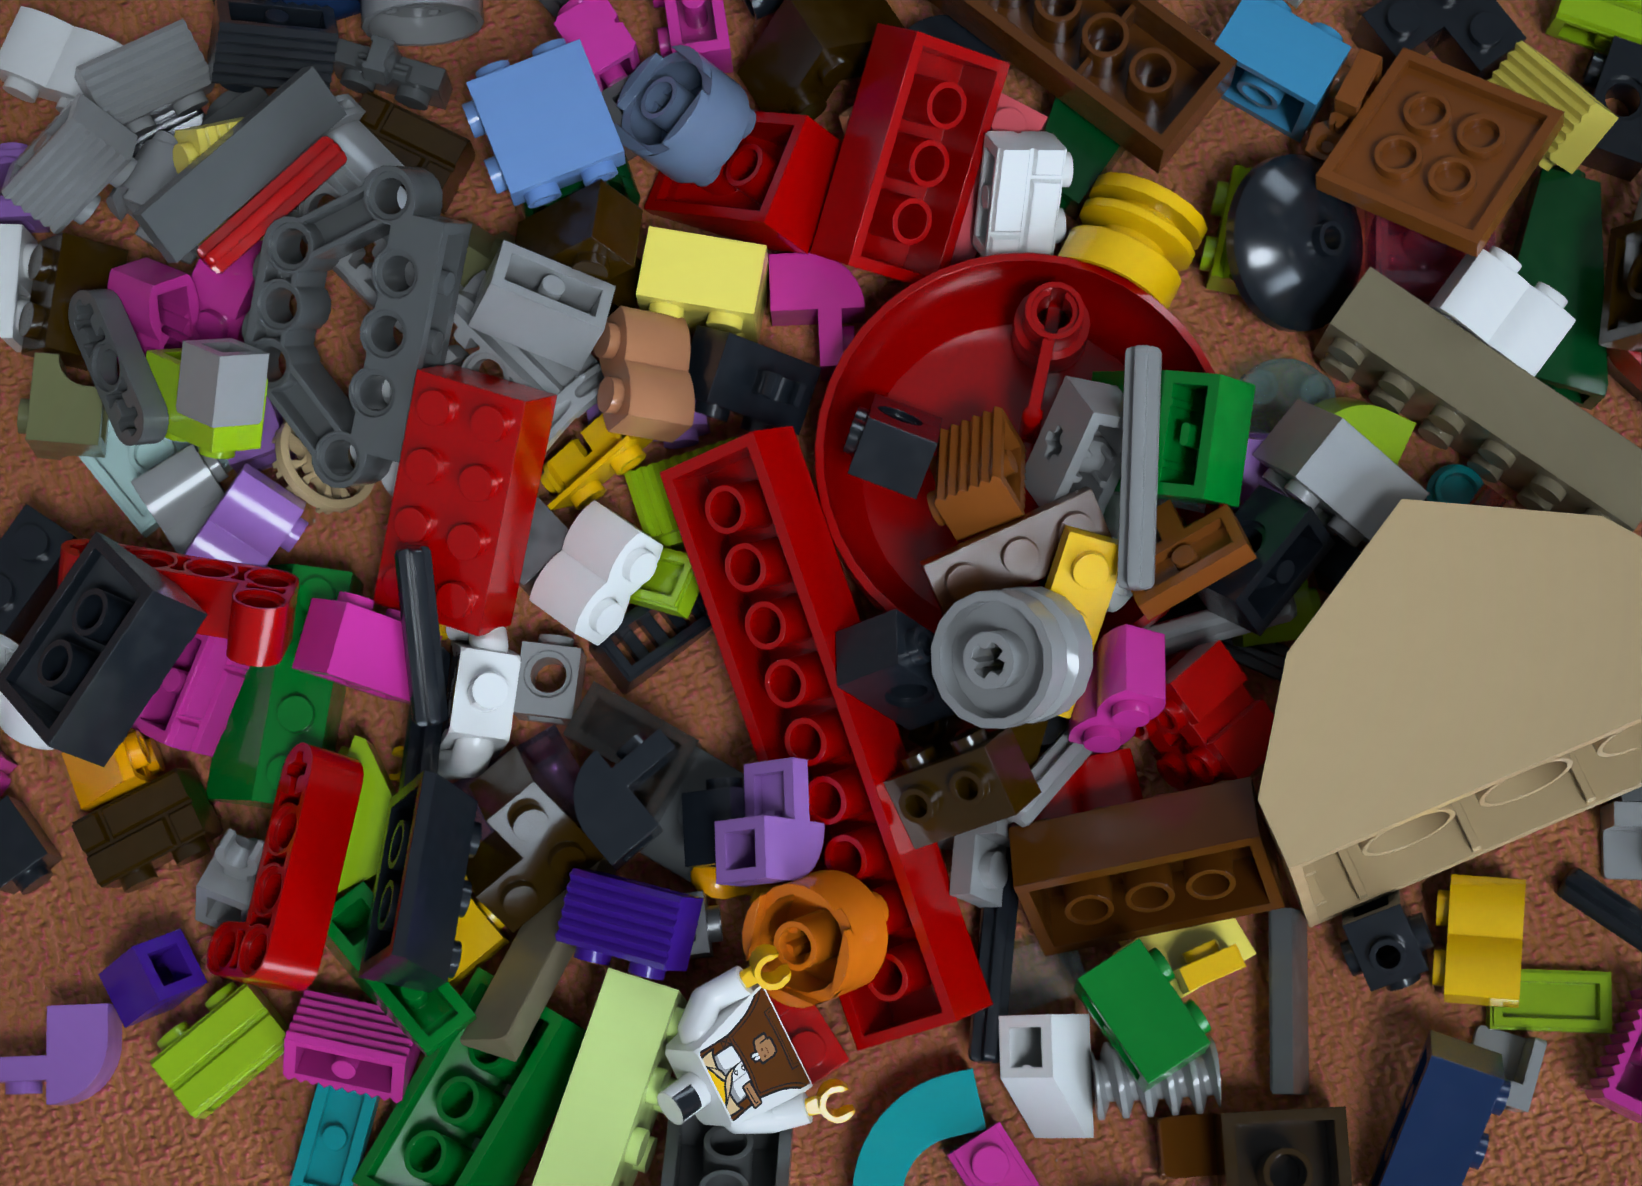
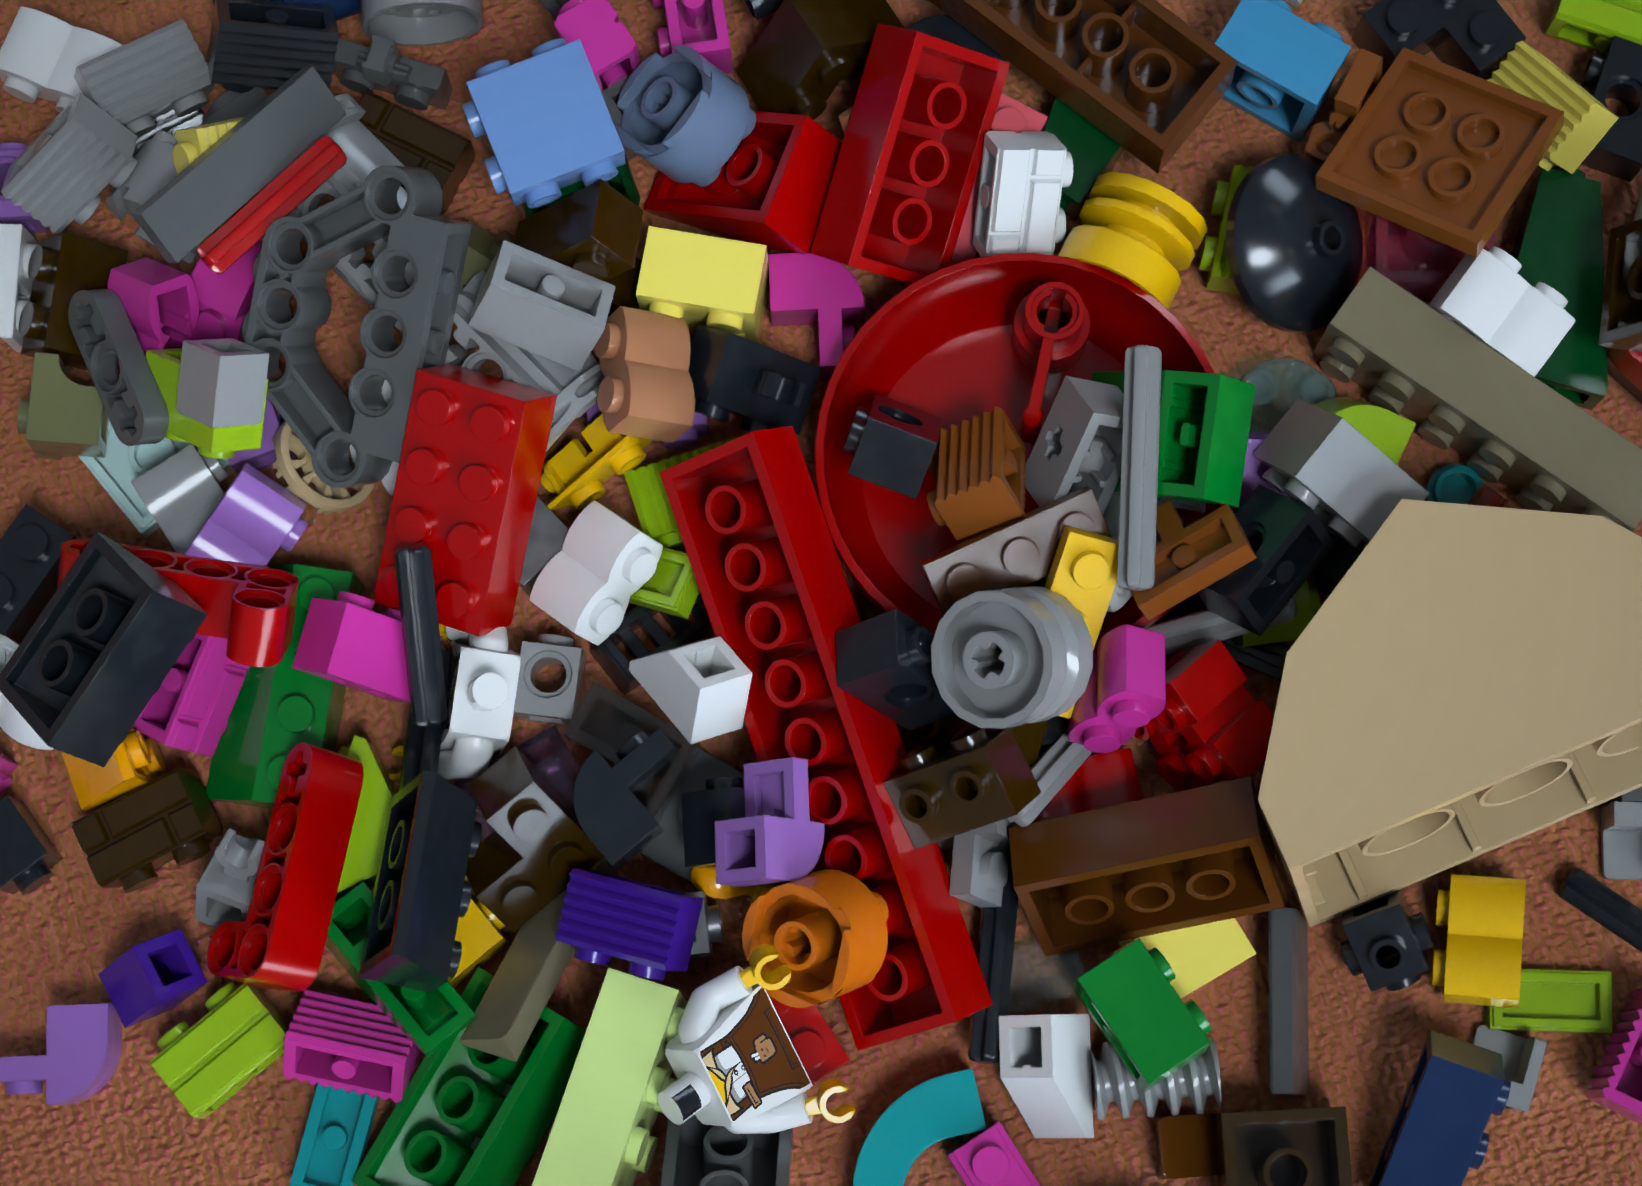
yellow plate [1173,939,1246,994] -> none
none -> white slope [629,636,752,744]

